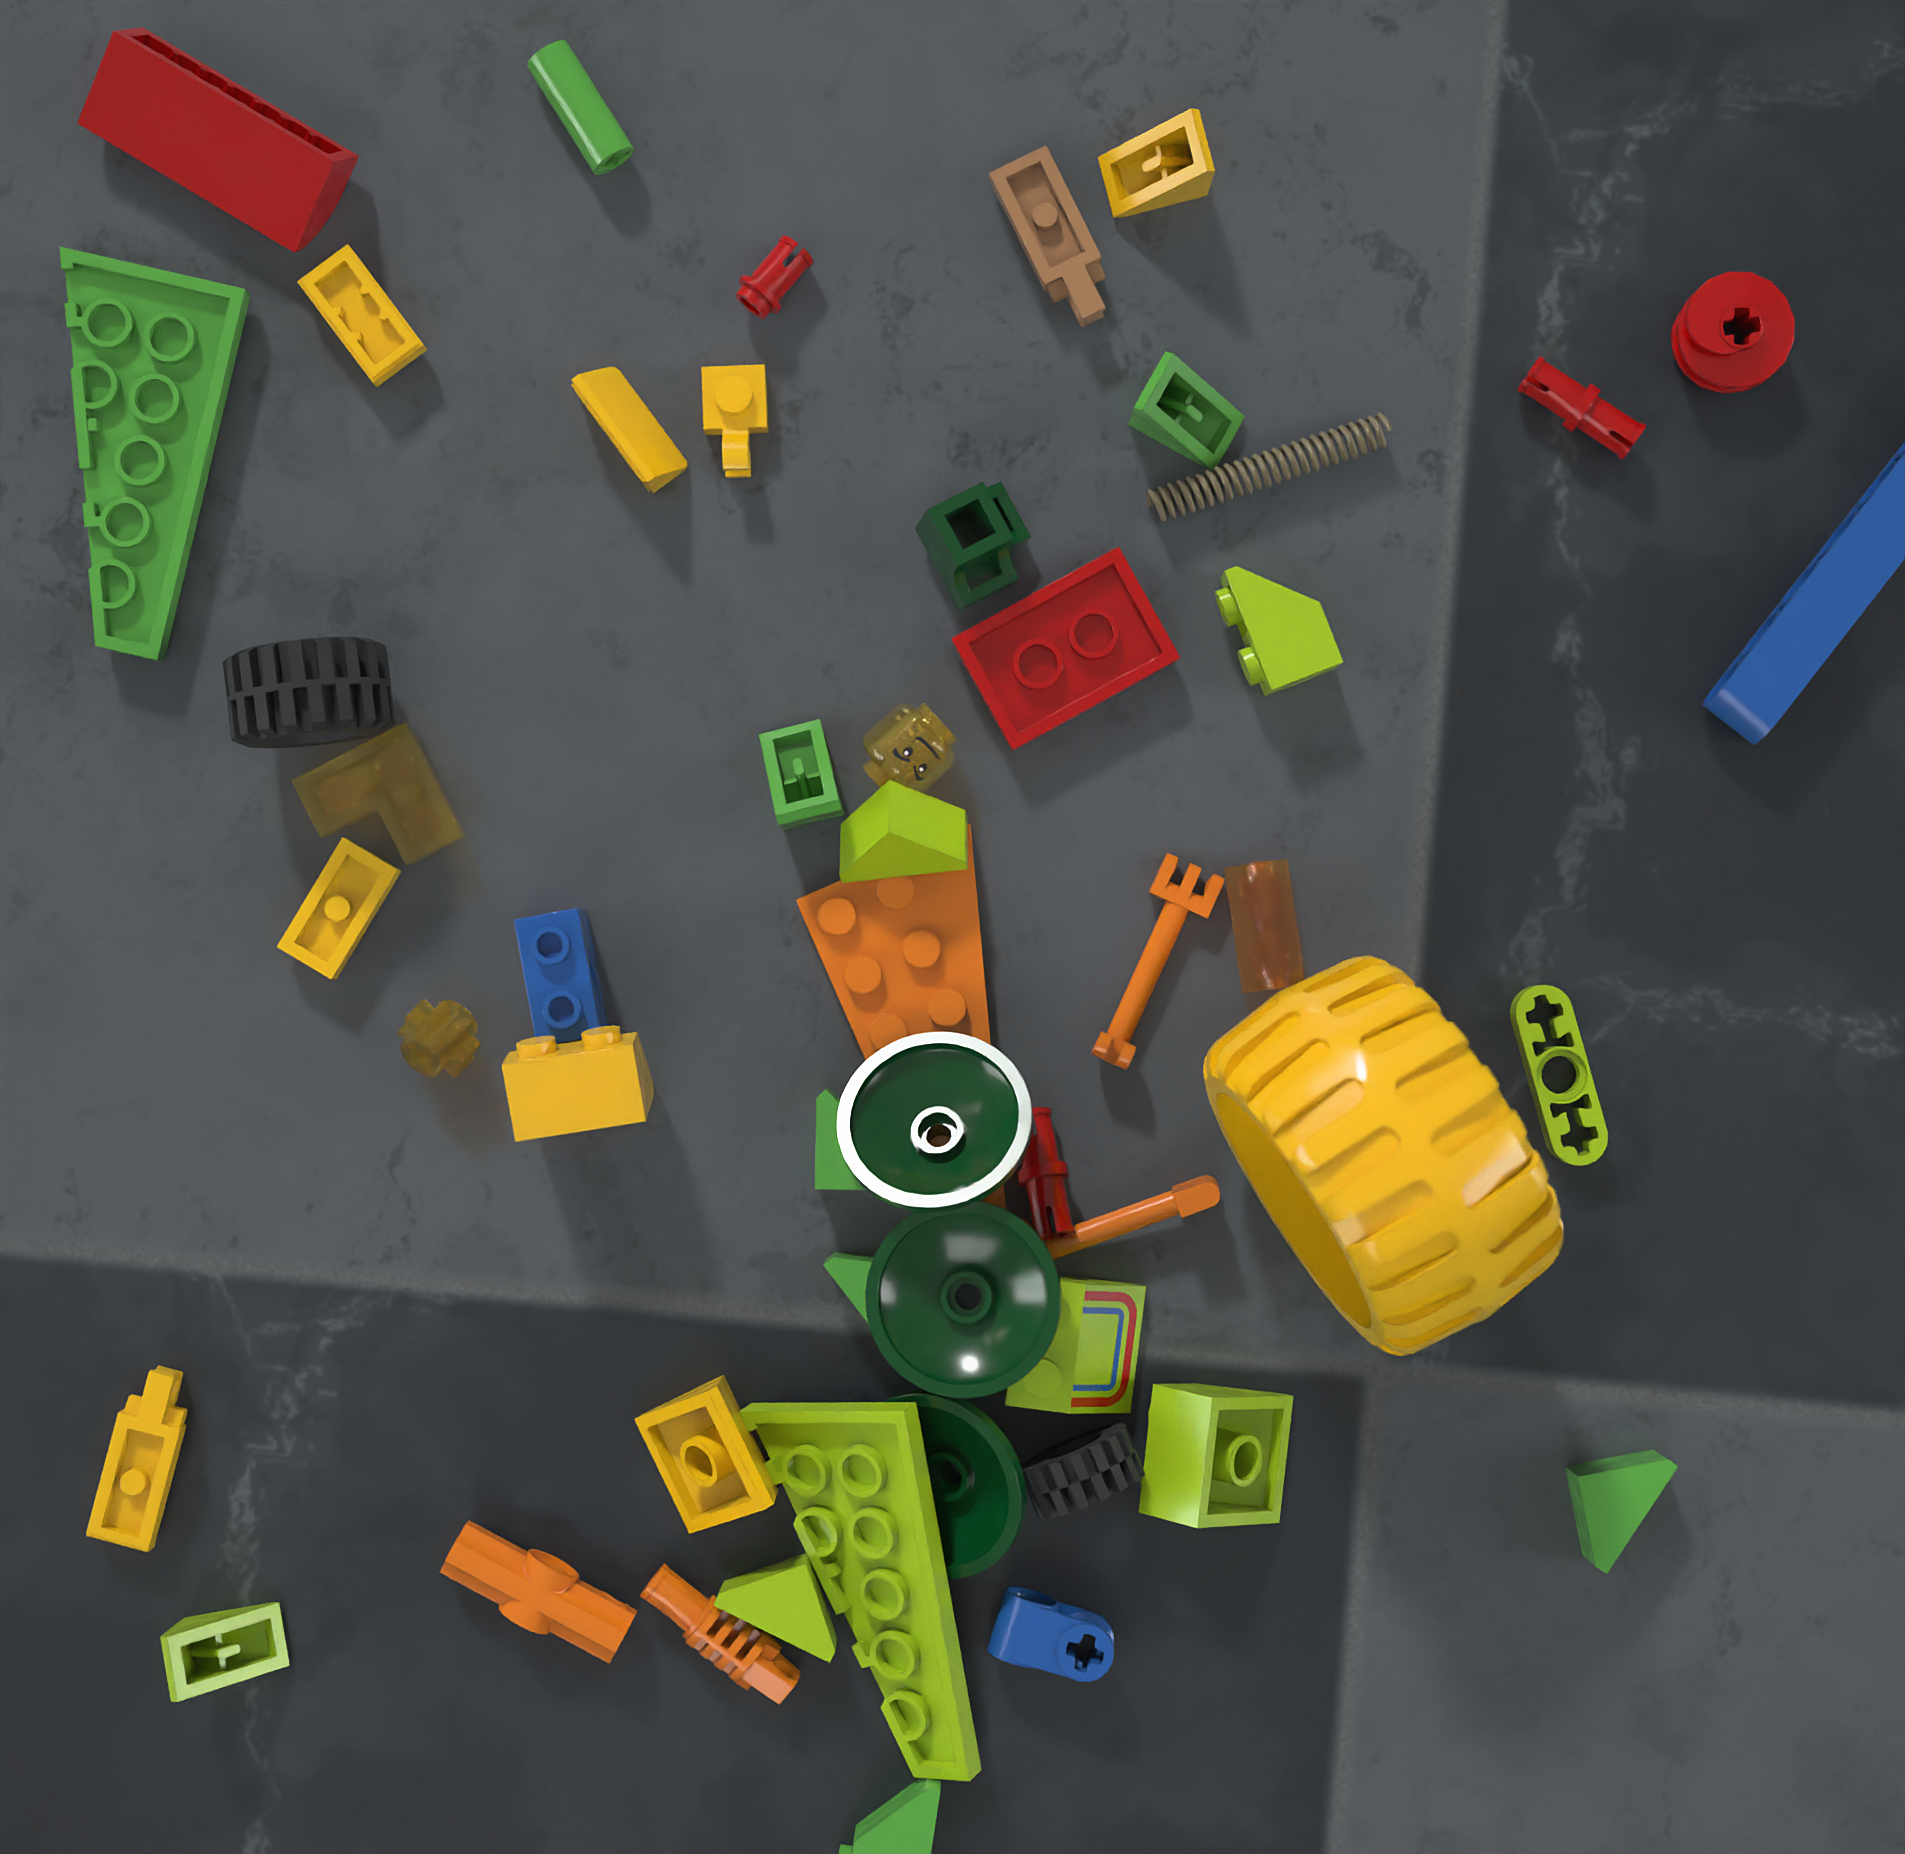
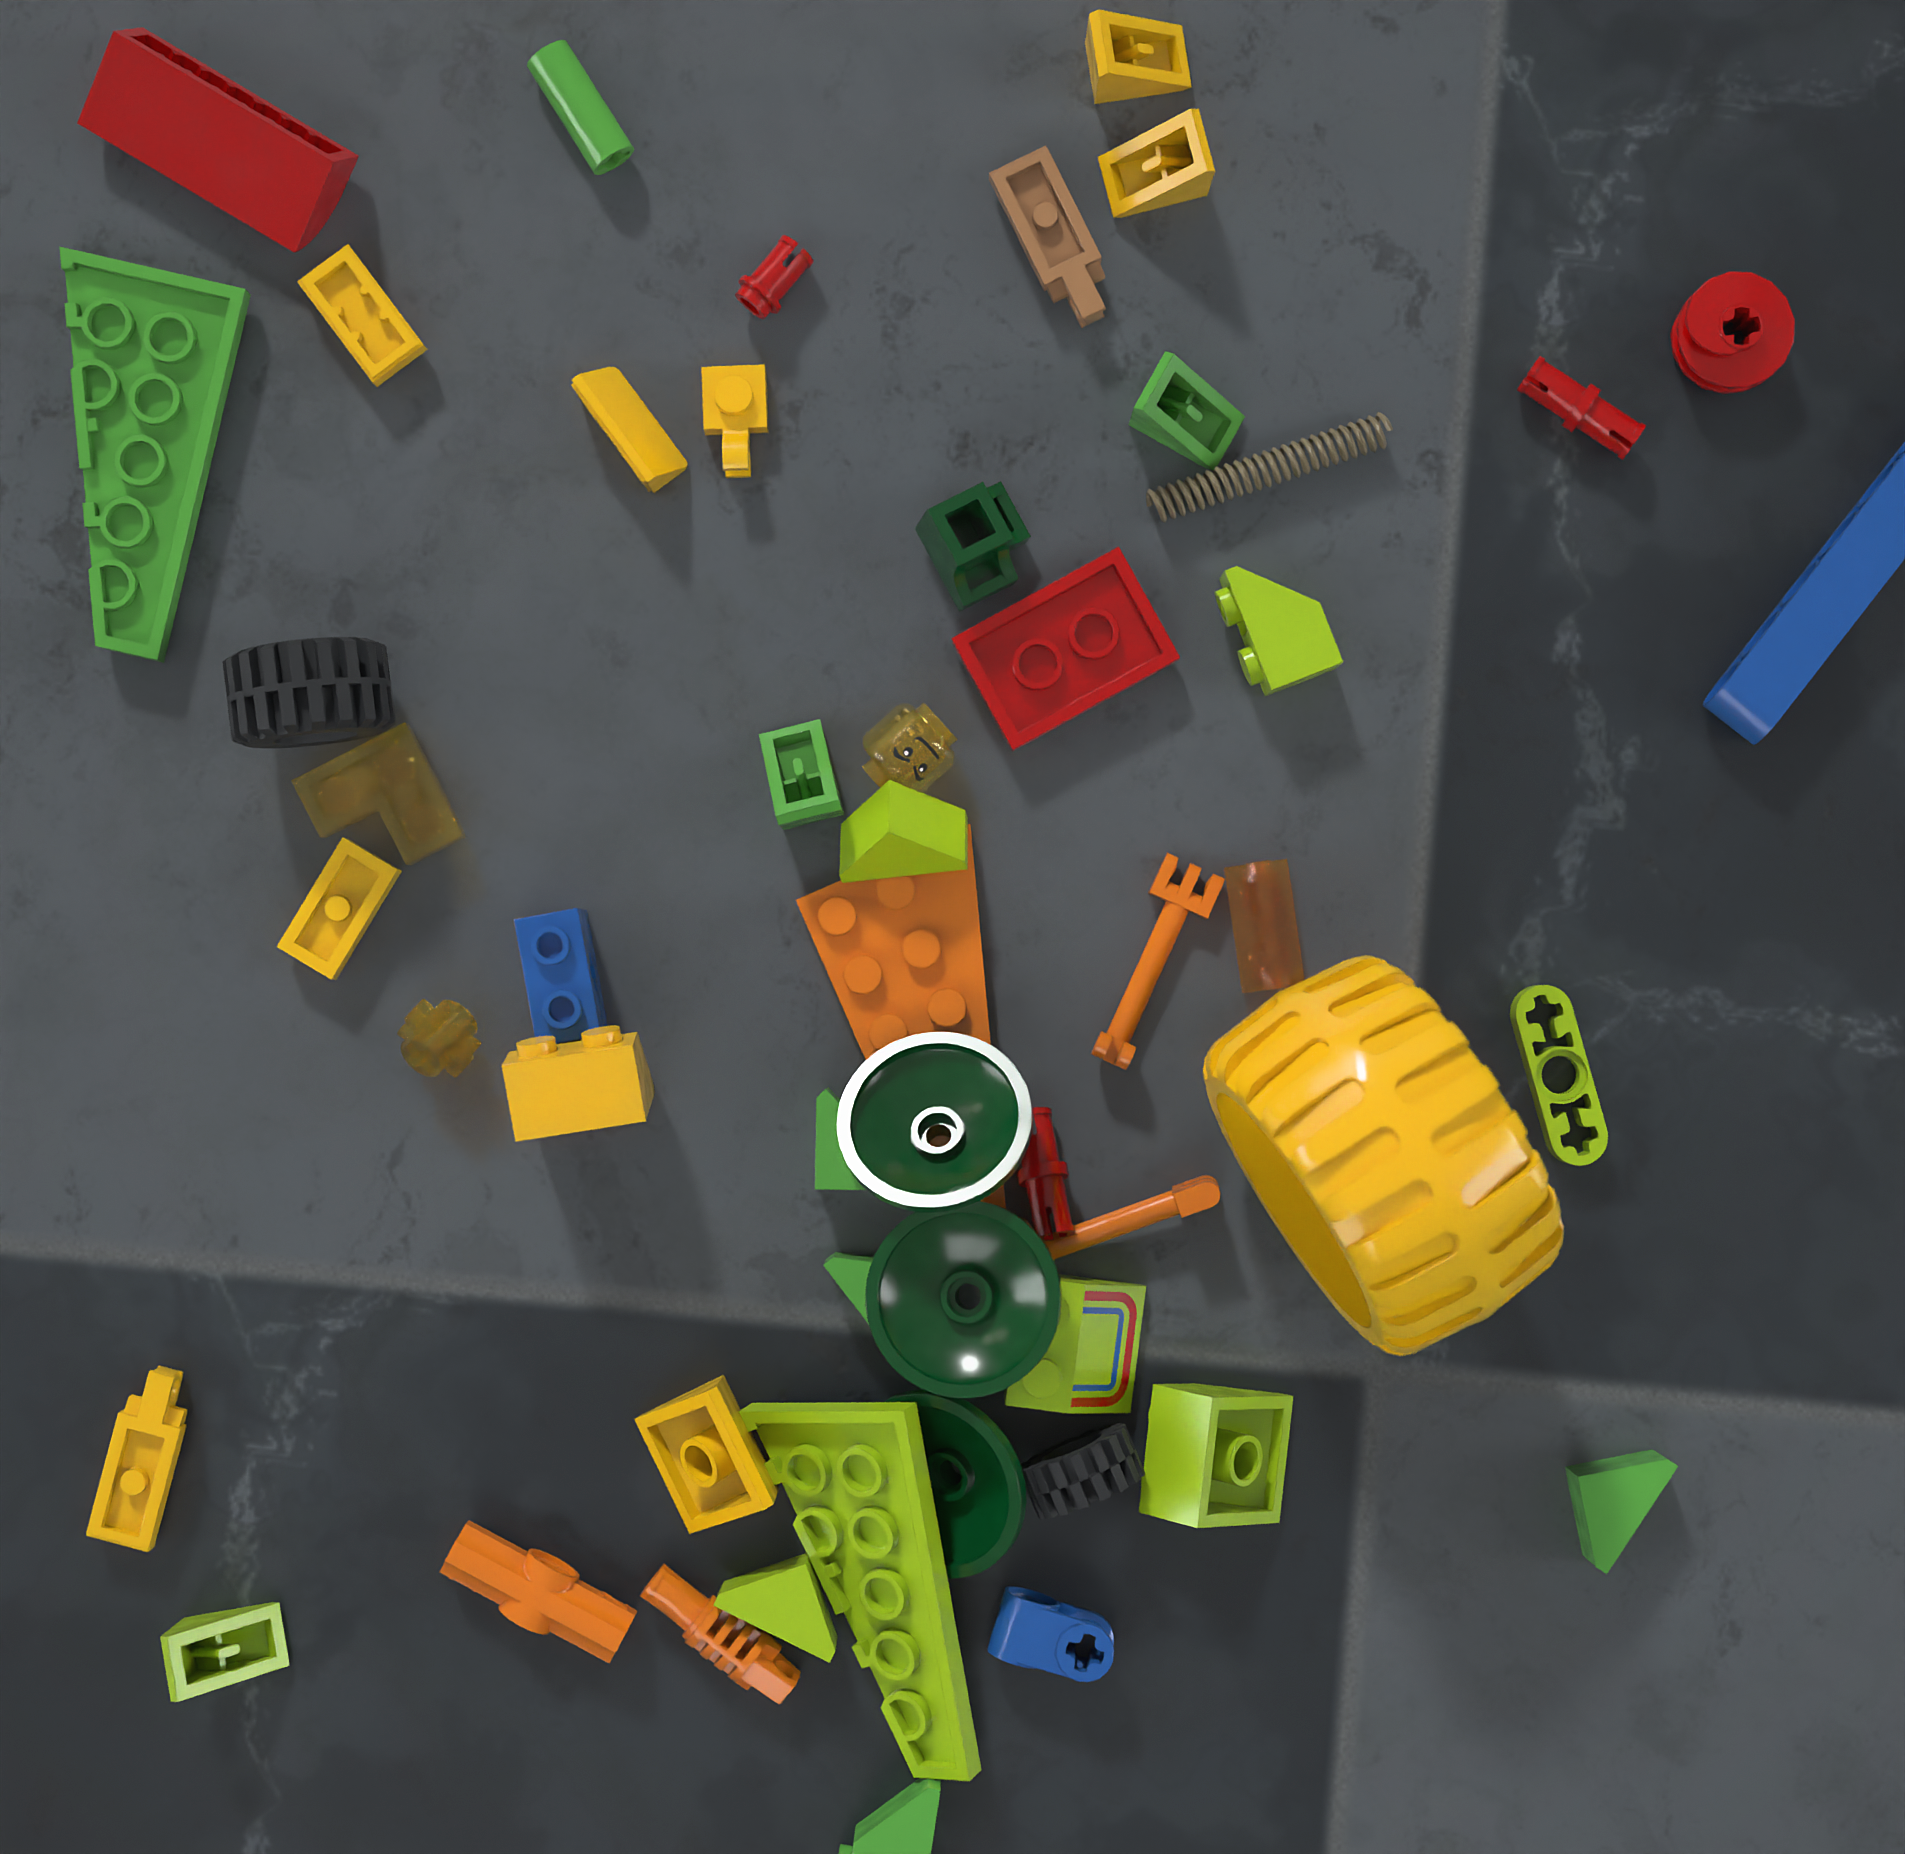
none -> yellow slope [1085,9,1192,104]

